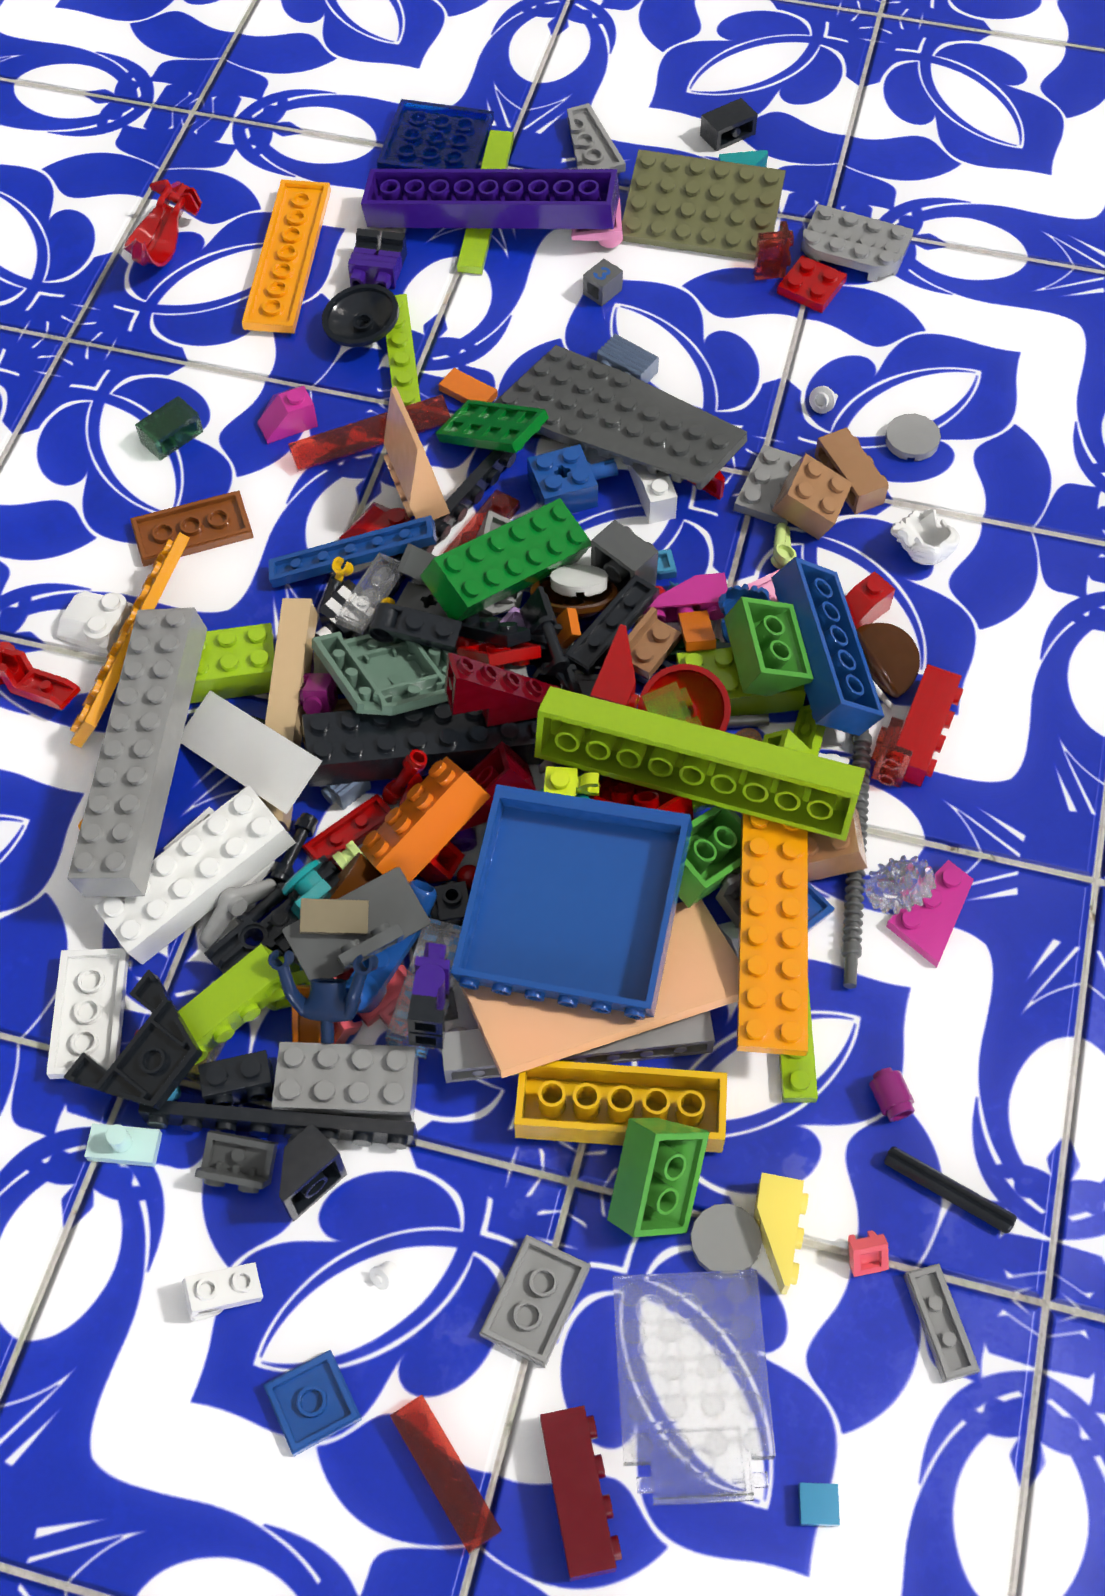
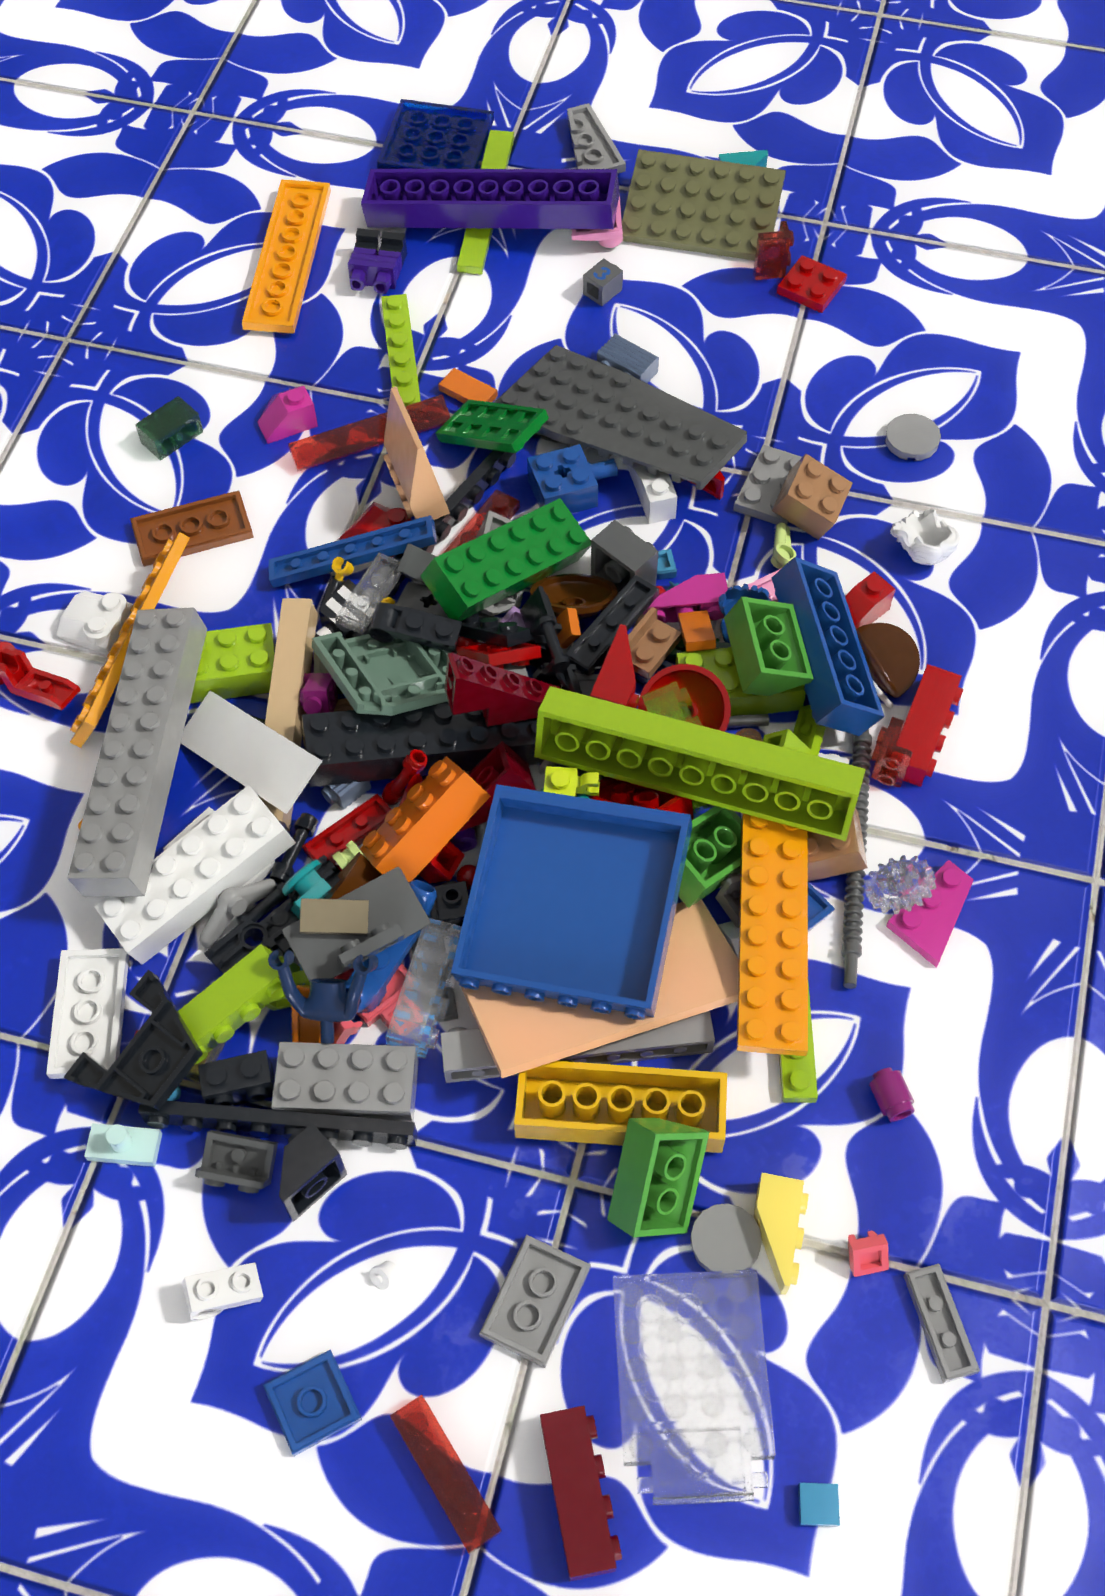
red piece [122,179,202,267] -> none
black dish [322,284,399,347] -> none
hips [407,942,450,1049] -> none
white tile [550,564,608,597] -> none
black brick [700,98,758,151] -> none
light grey plate [801,204,914,282] -> none
white plate [809,386,838,414] -> none
medium nougat brick [814,427,889,514] -> none
black axle [884,1146,1017,1233] -> none

